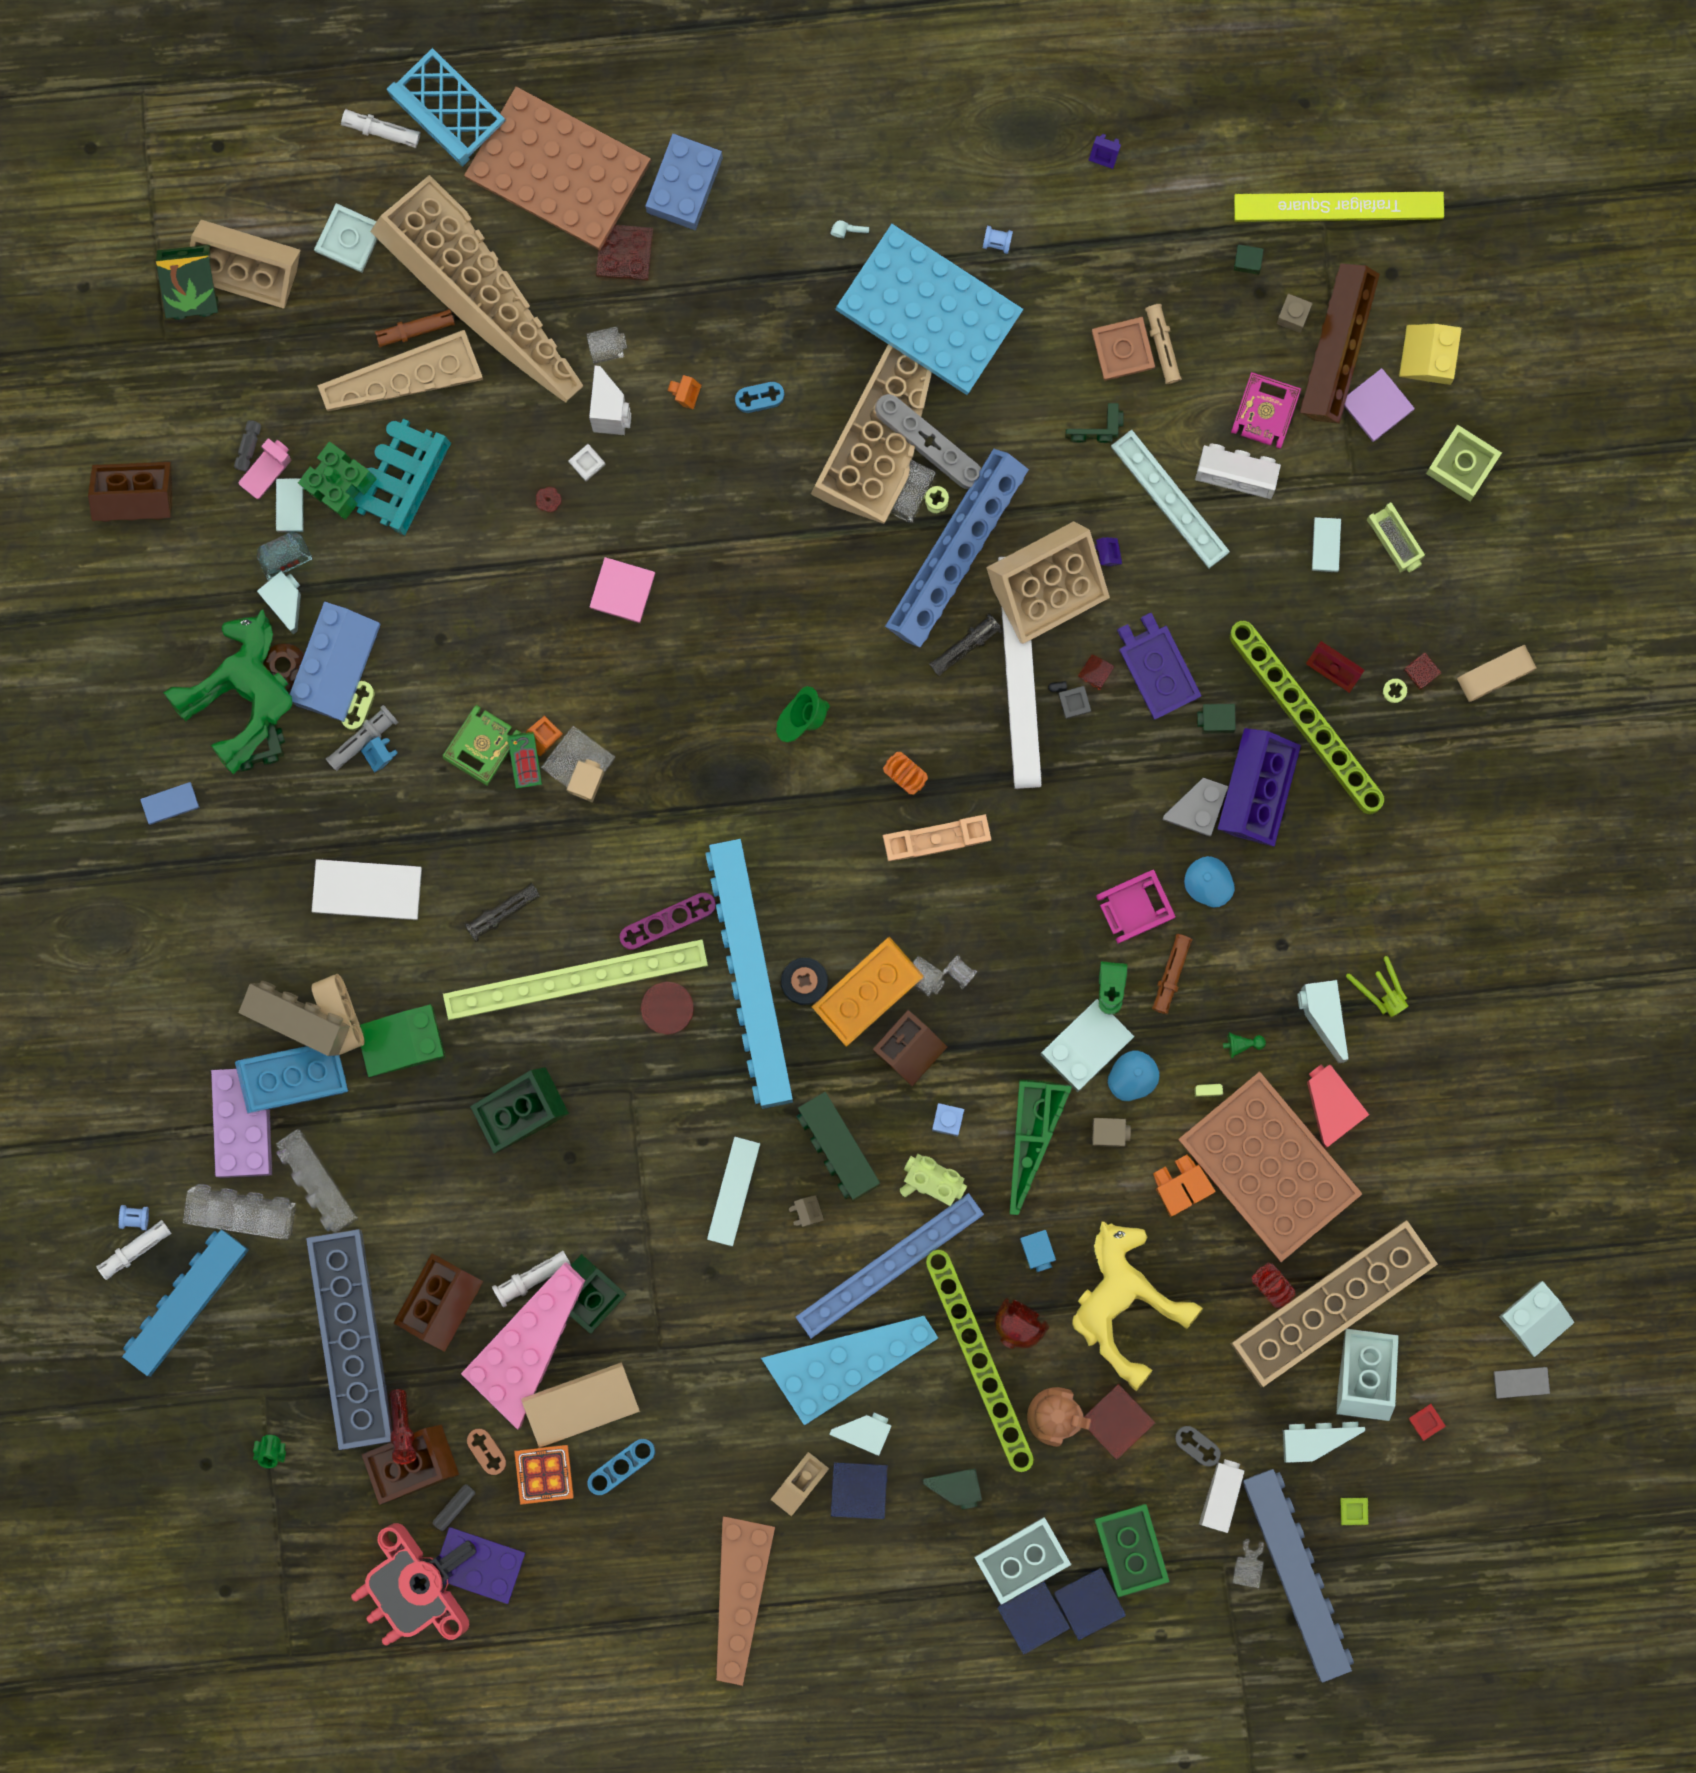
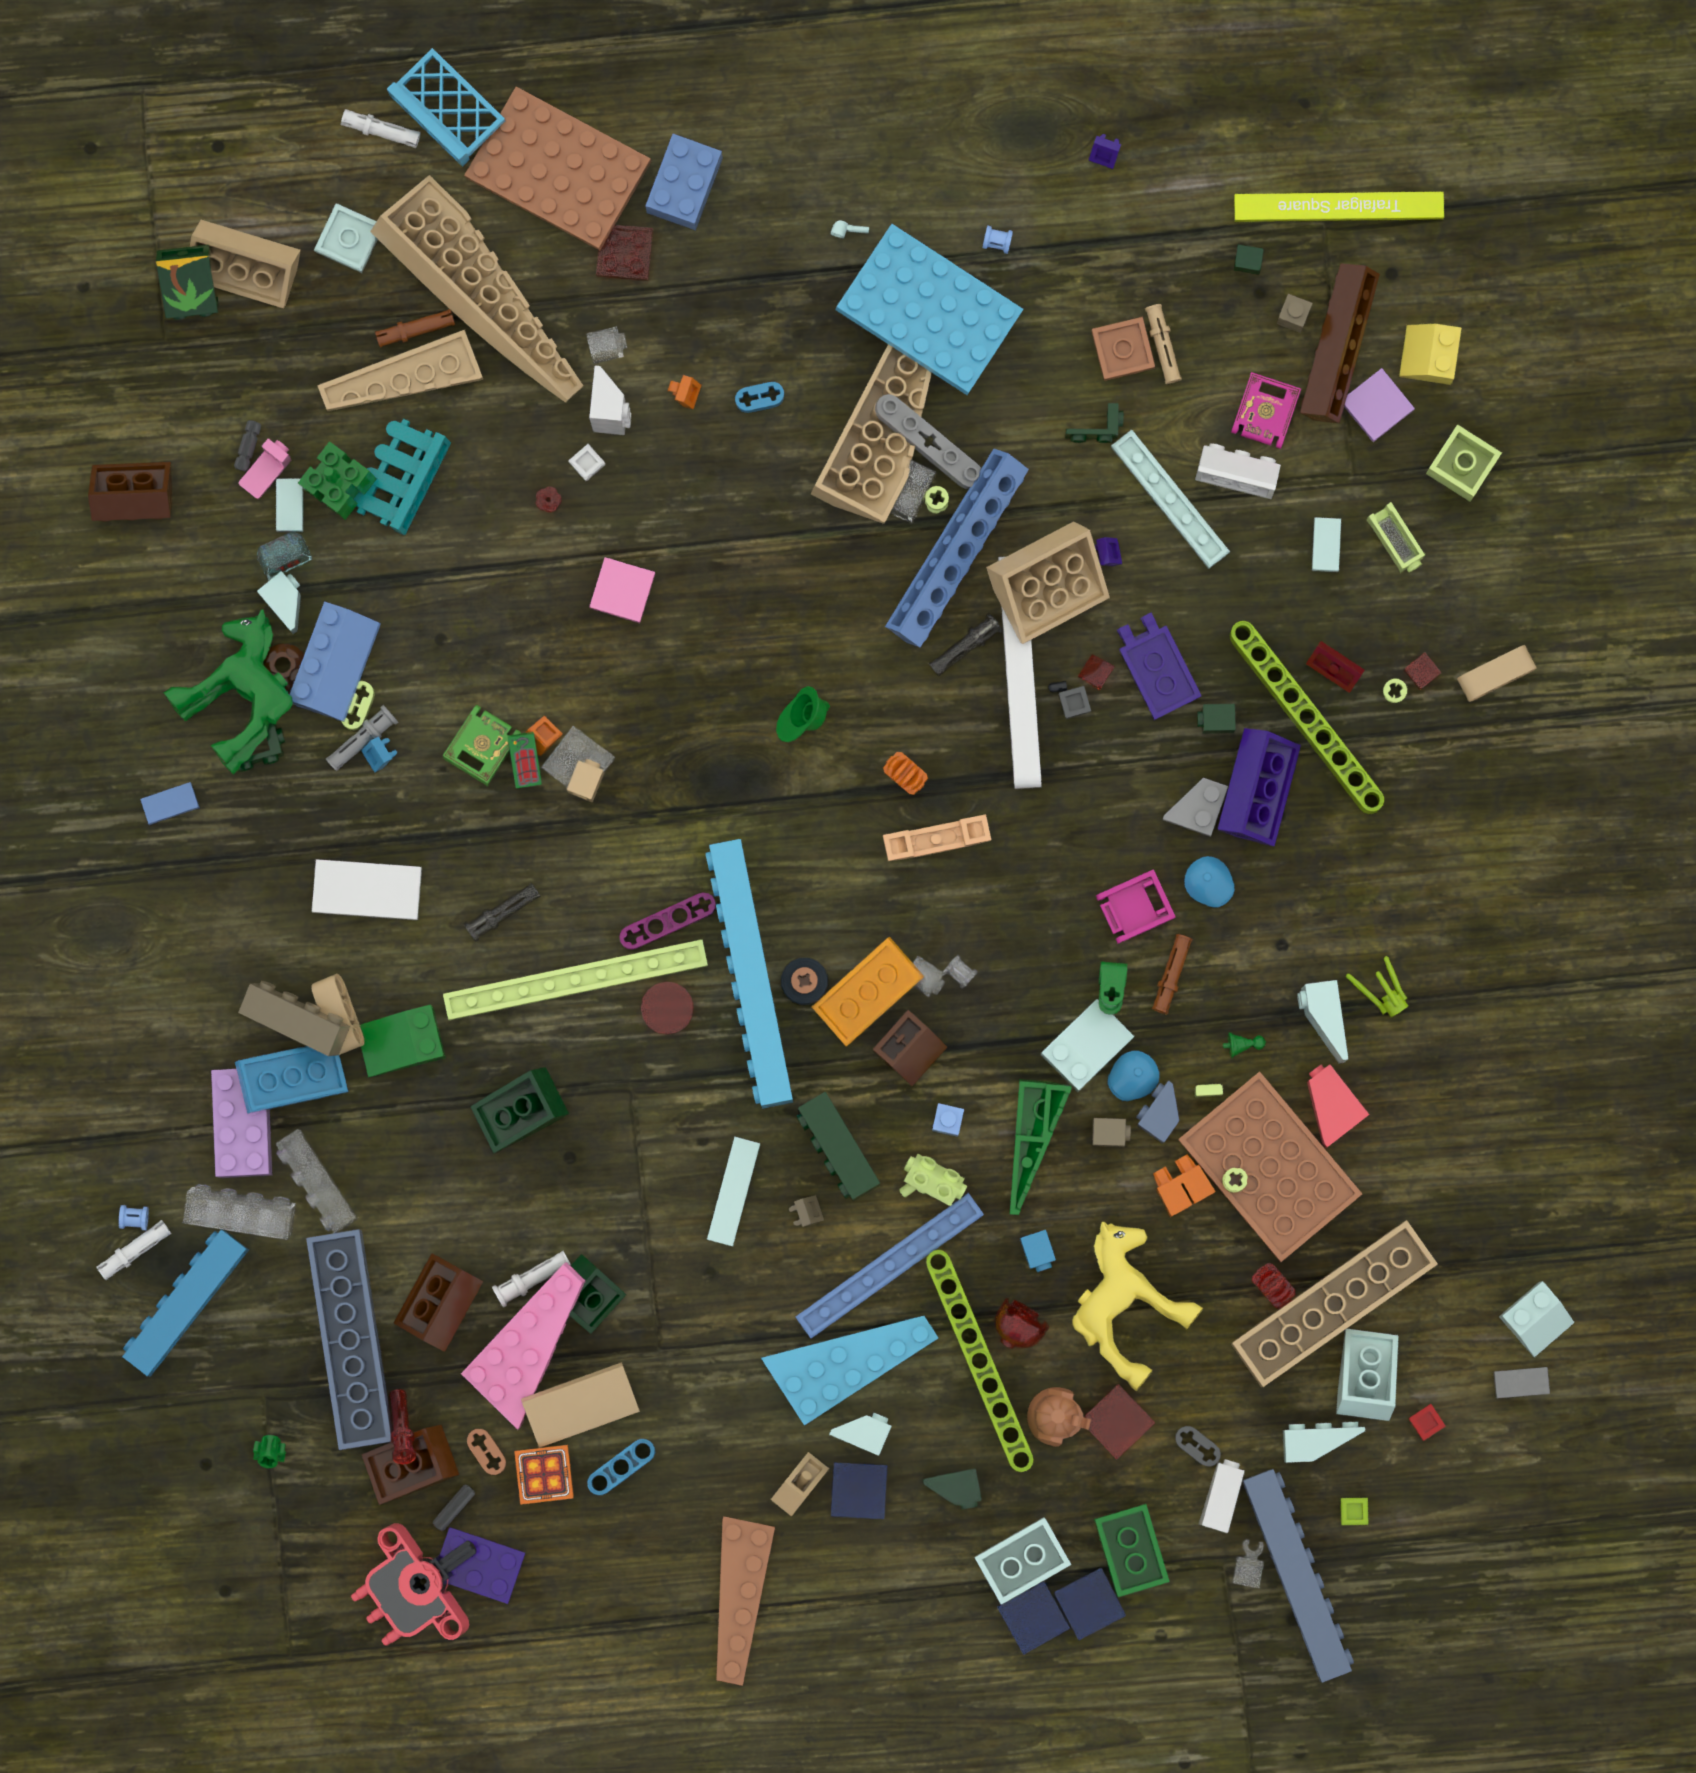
none -> sand blue slope [1136,1081,1179,1144]
none -> yellowish green bush [1222,1168,1248,1193]

